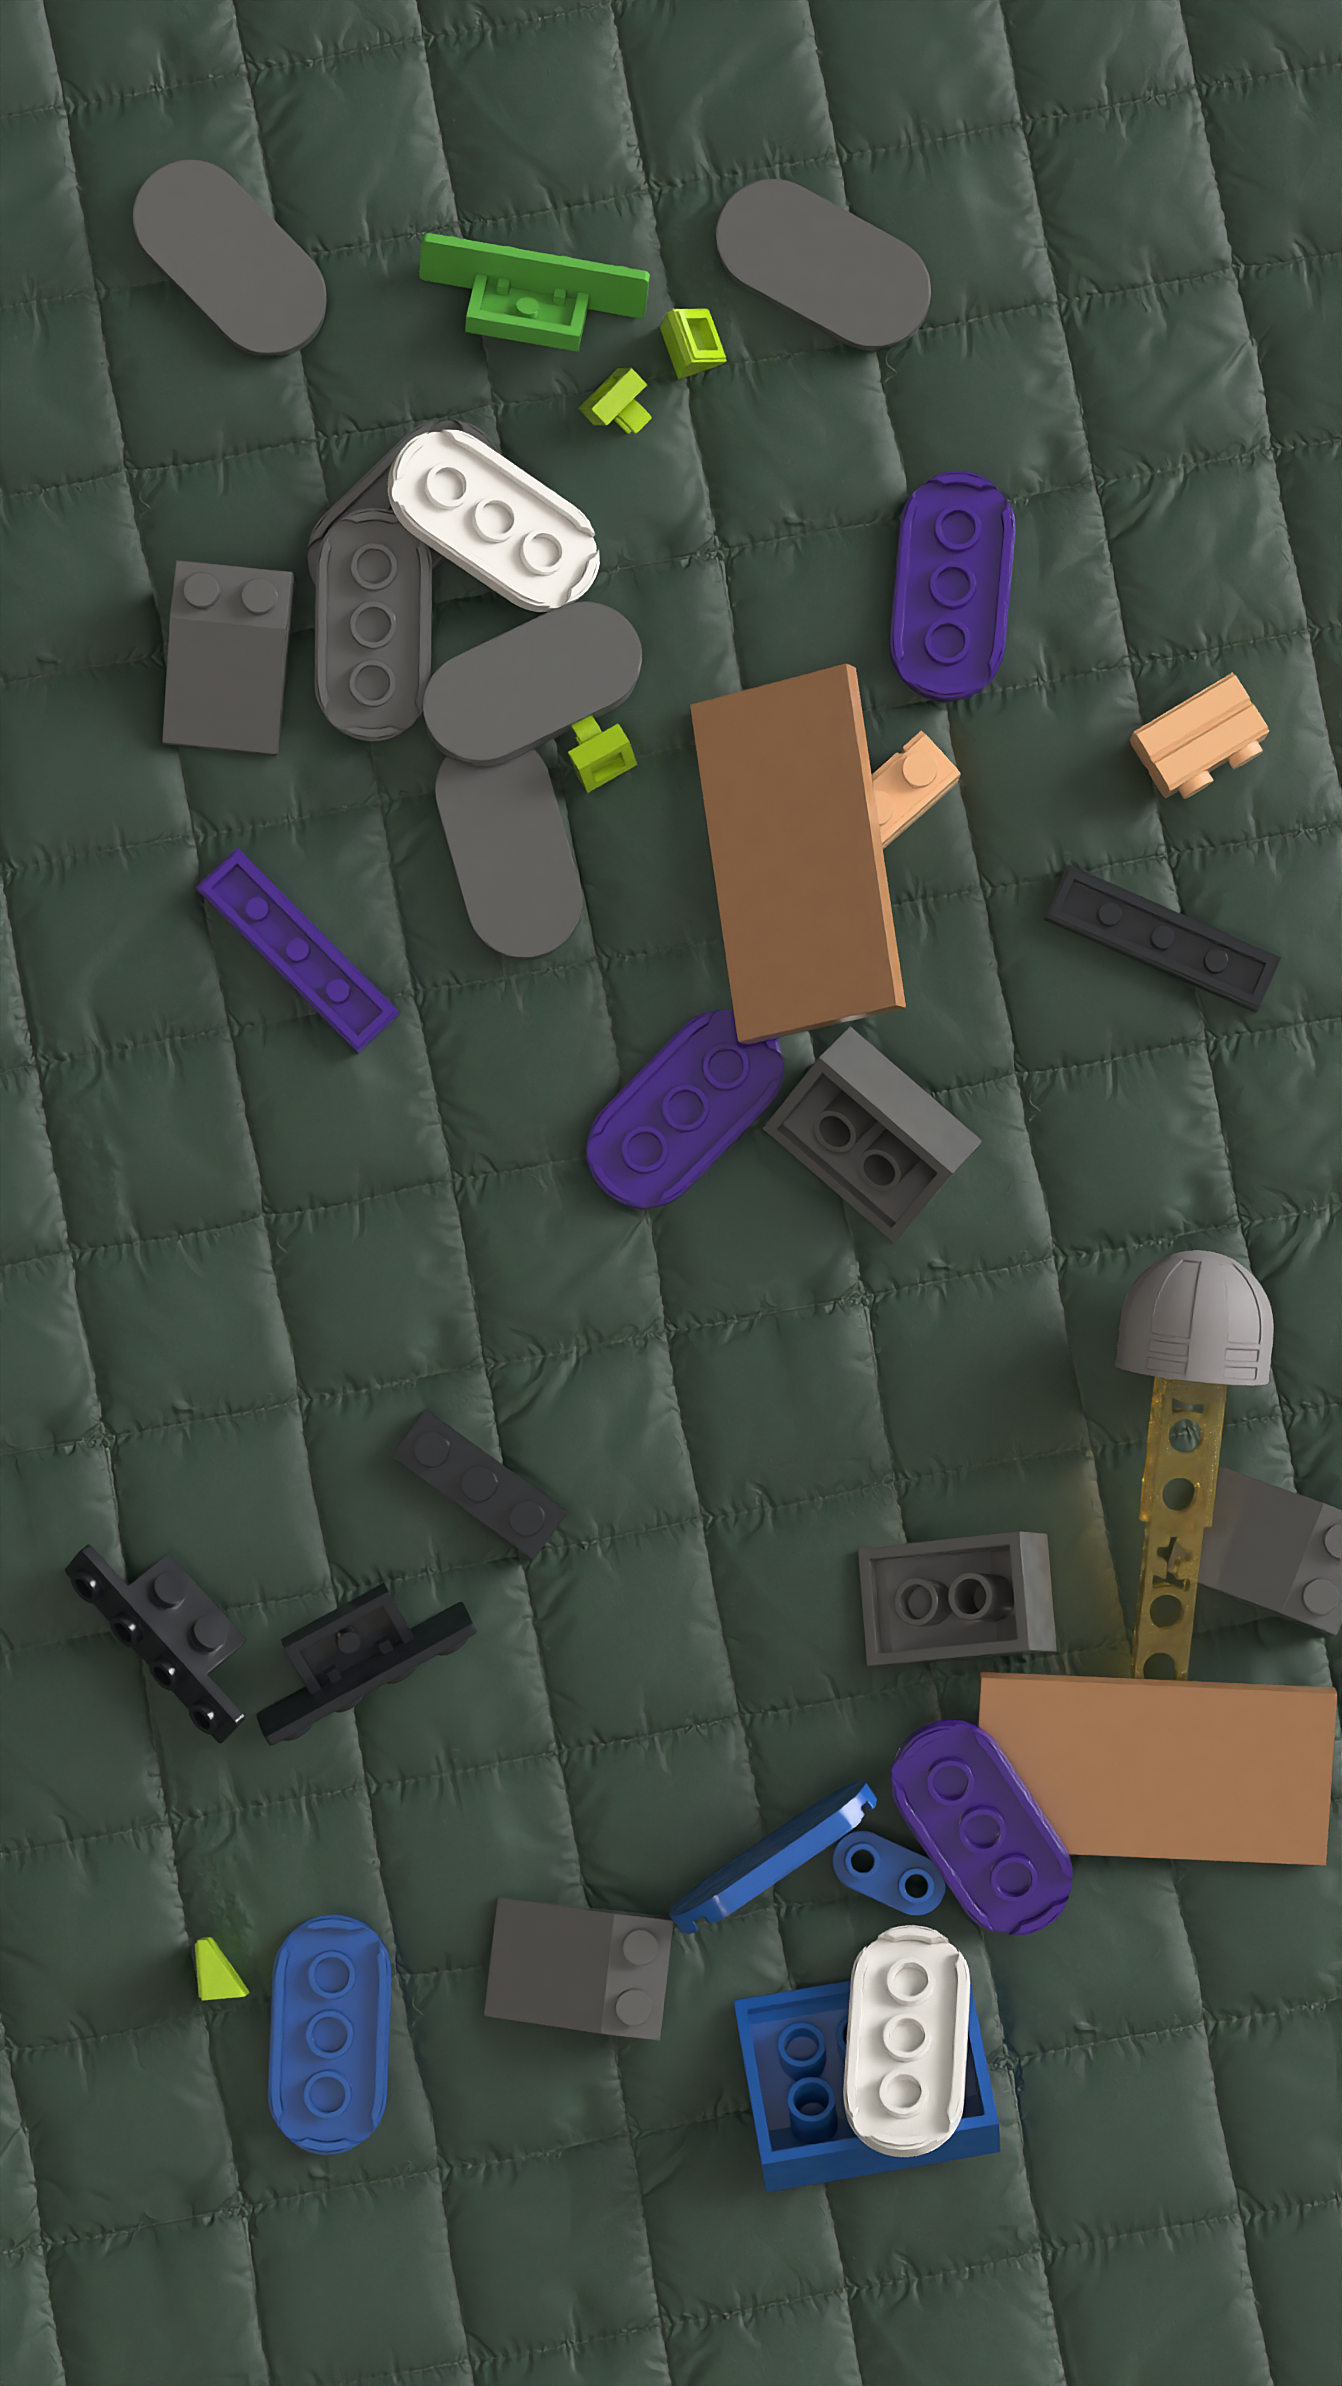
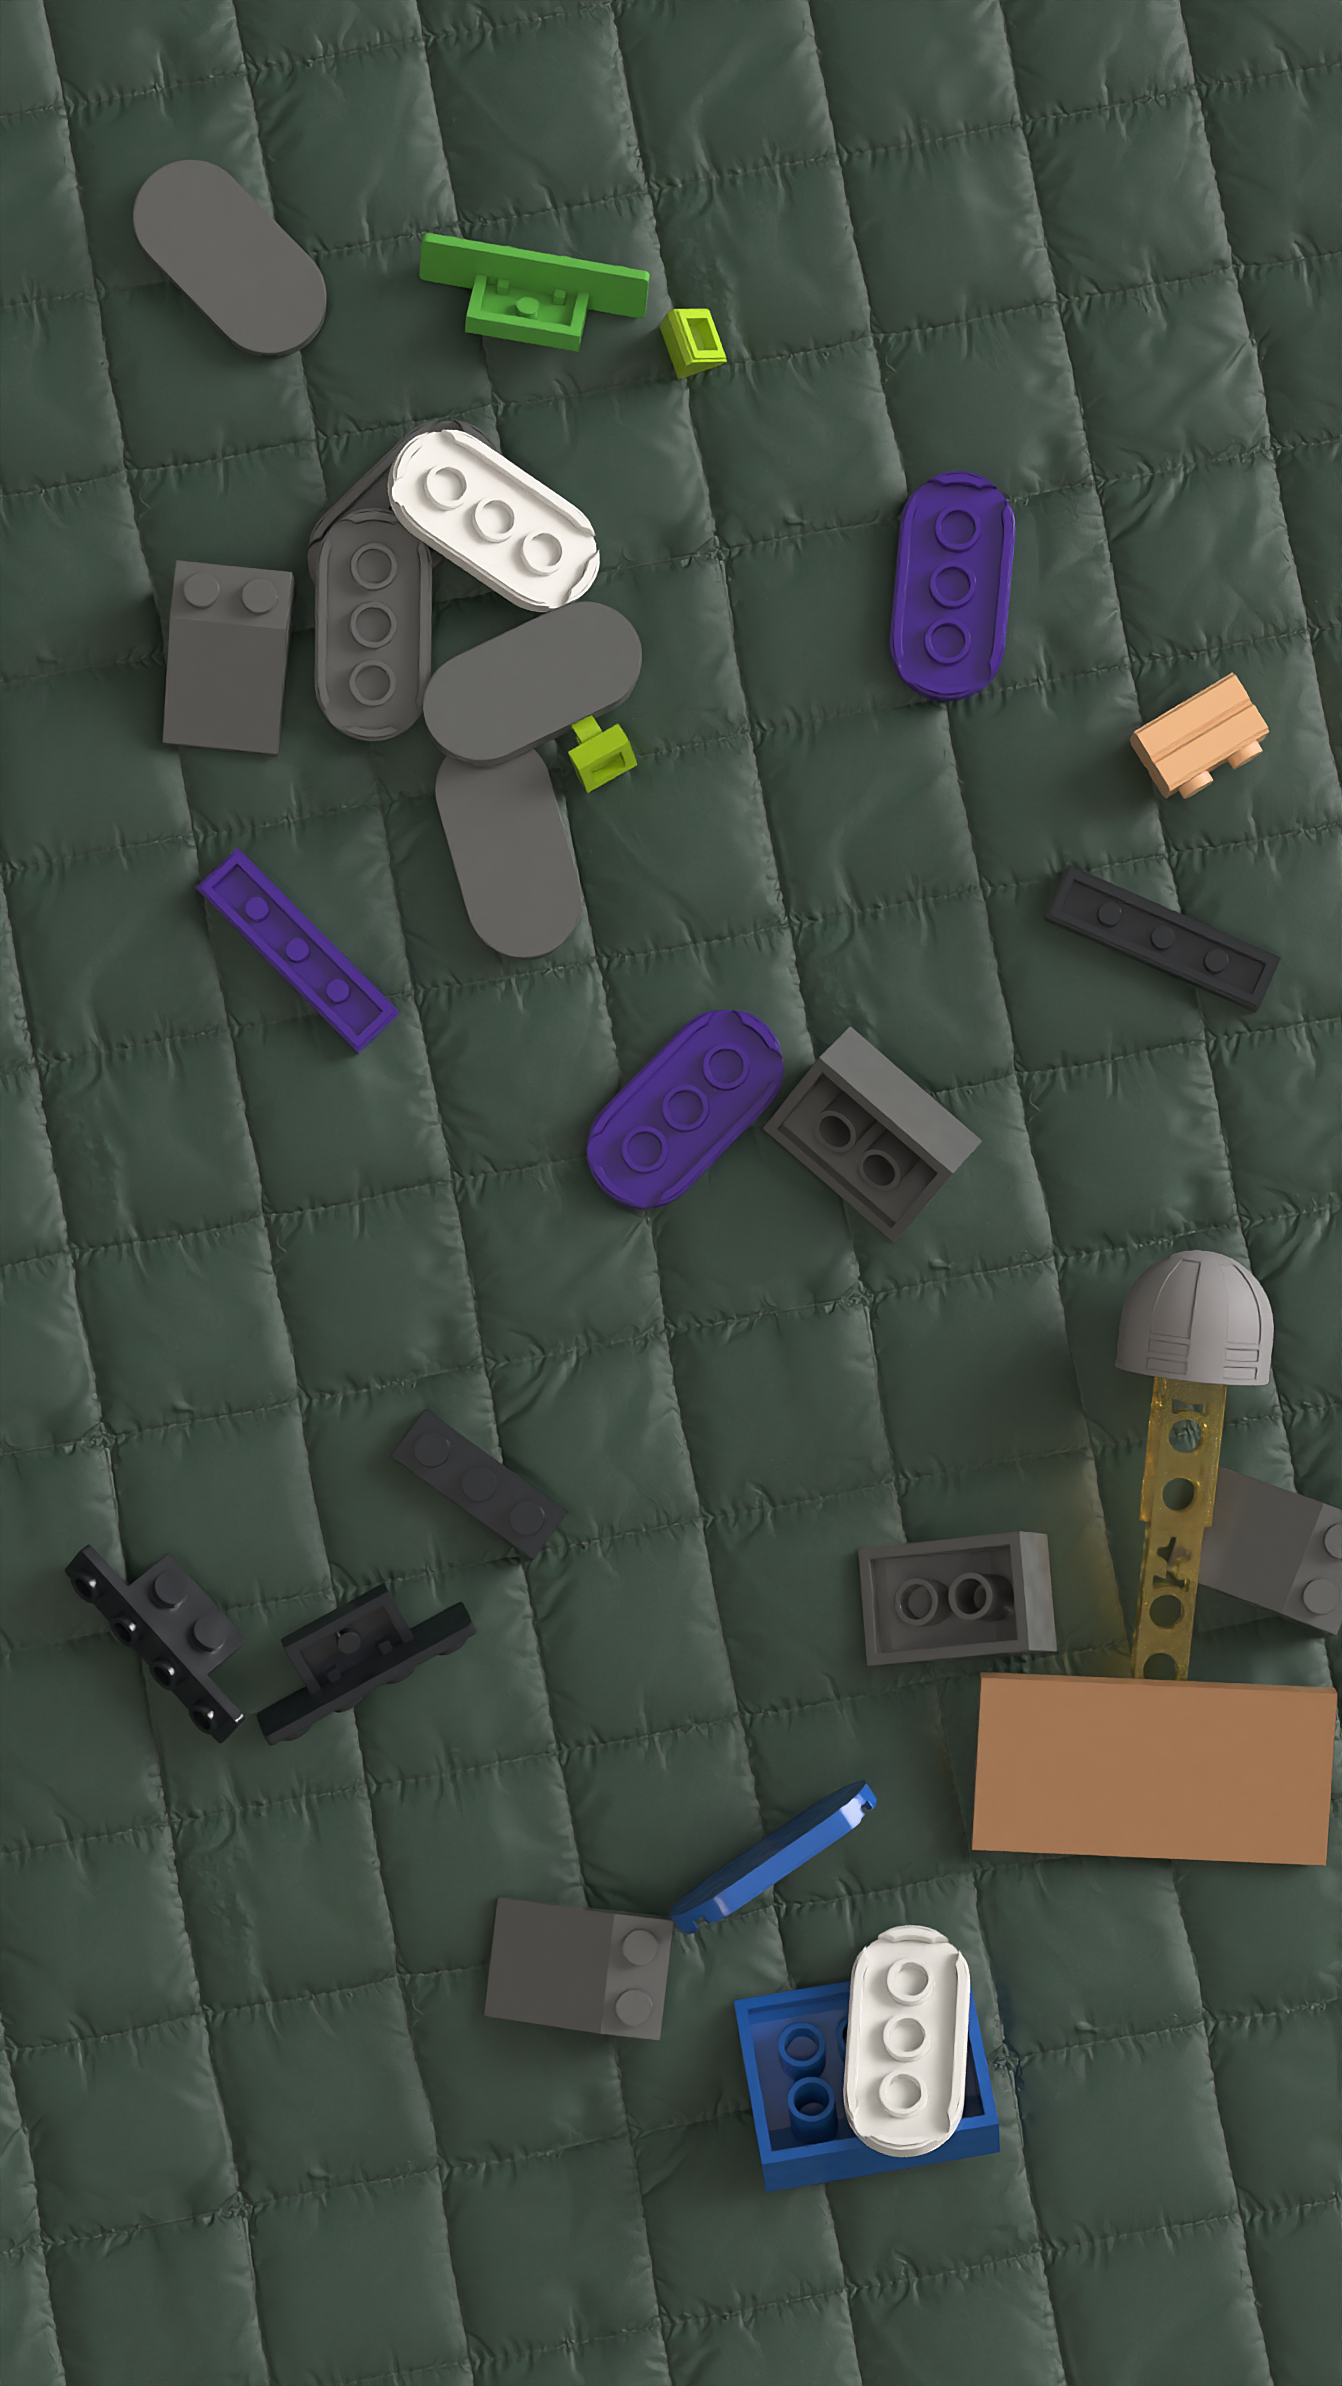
lime slope [195,1937,249,2000] -> none
blue tile [268,1914,392,2155] -> none
lime tile [578,368,652,434] -> none
medium nougat tile [690,664,906,1045] -> none
dark grey tile [716,179,931,351] -> none
blue plate [832,1830,946,1915] -> none
light nougat brick [872,730,961,849] -> none
dark purple tile [891,1720,1073,1935] -> none

